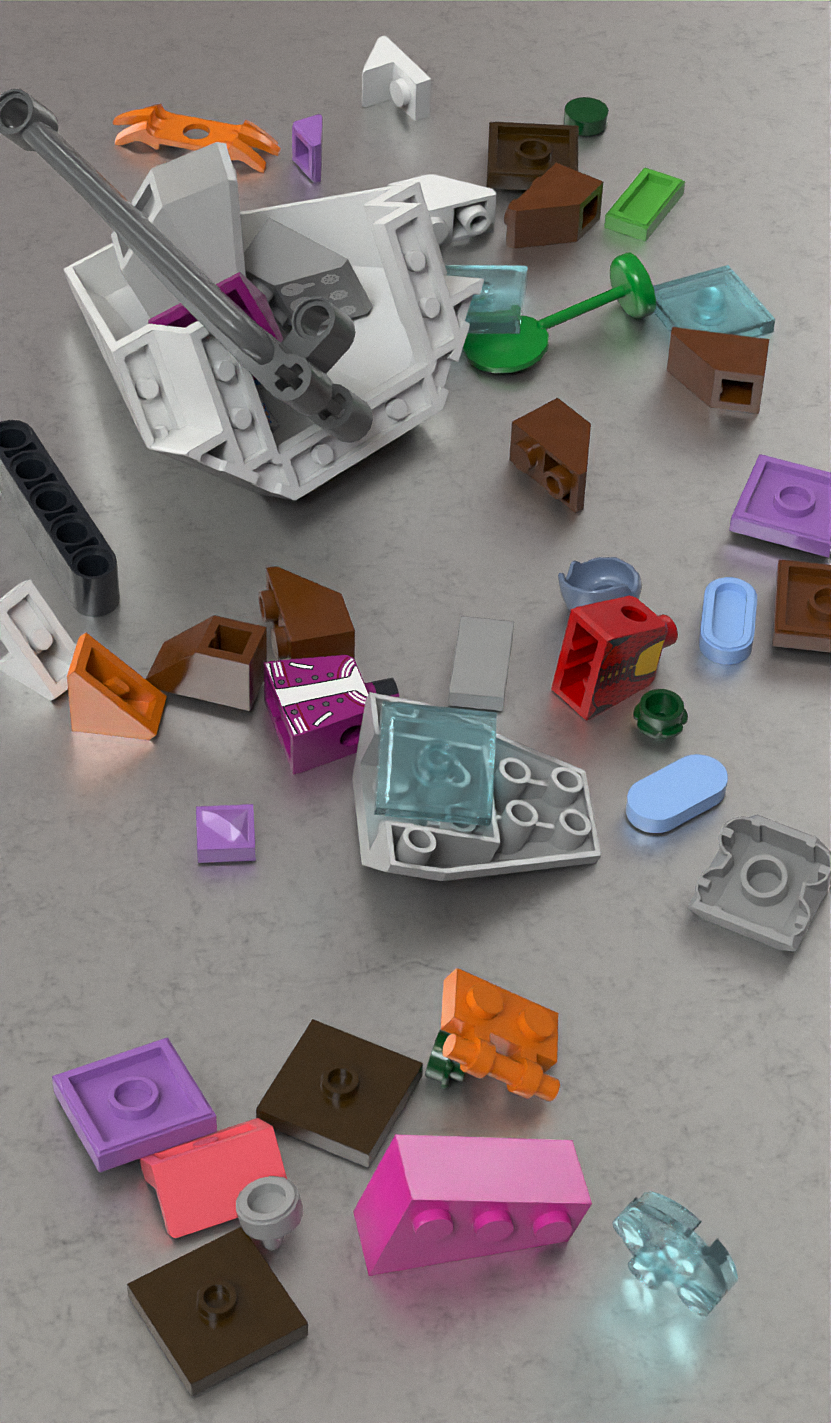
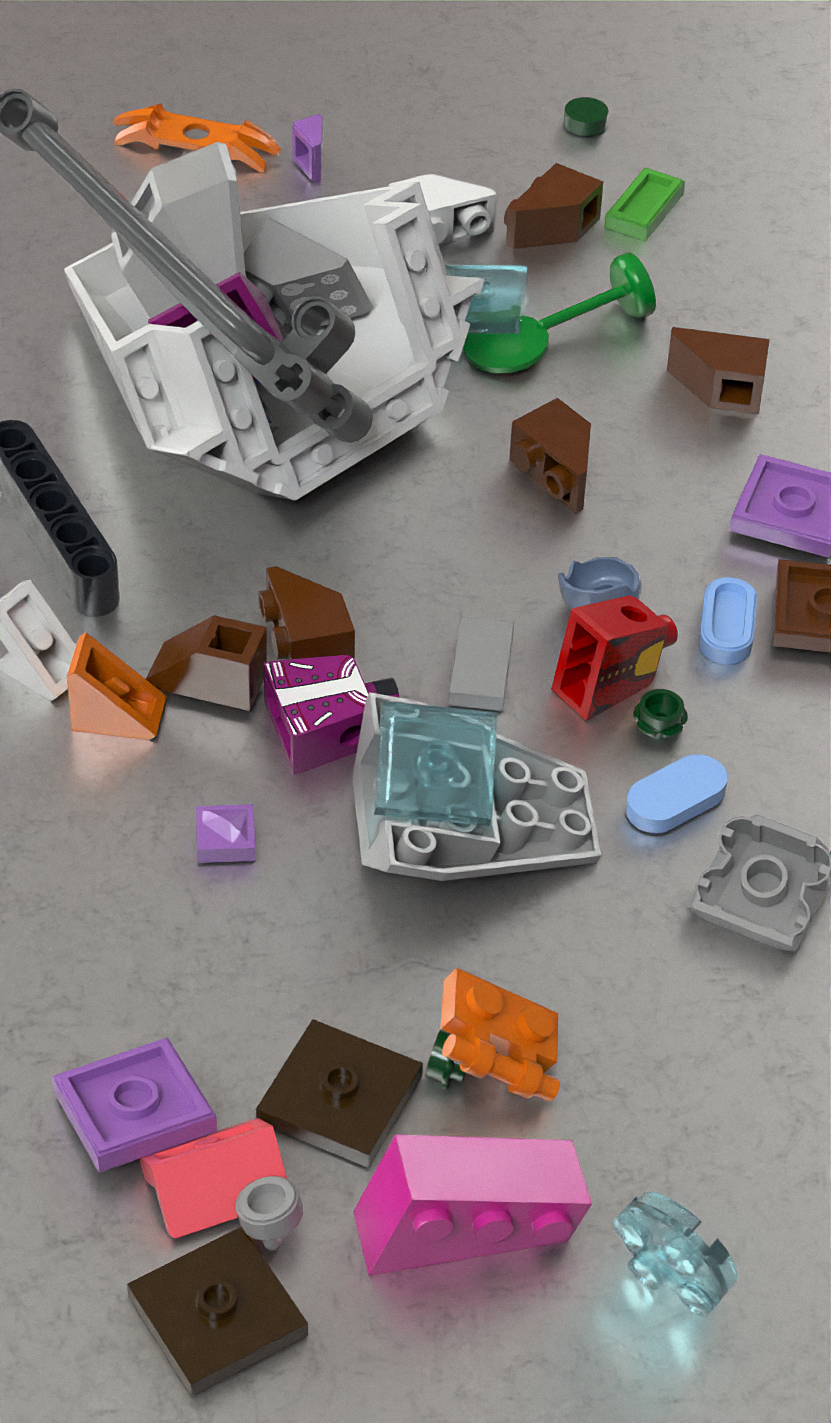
white slope [362,35,431,121] -> none
dark brown plate [486,122,579,190] -> none
clear light blue plate [653,265,775,337] -> none

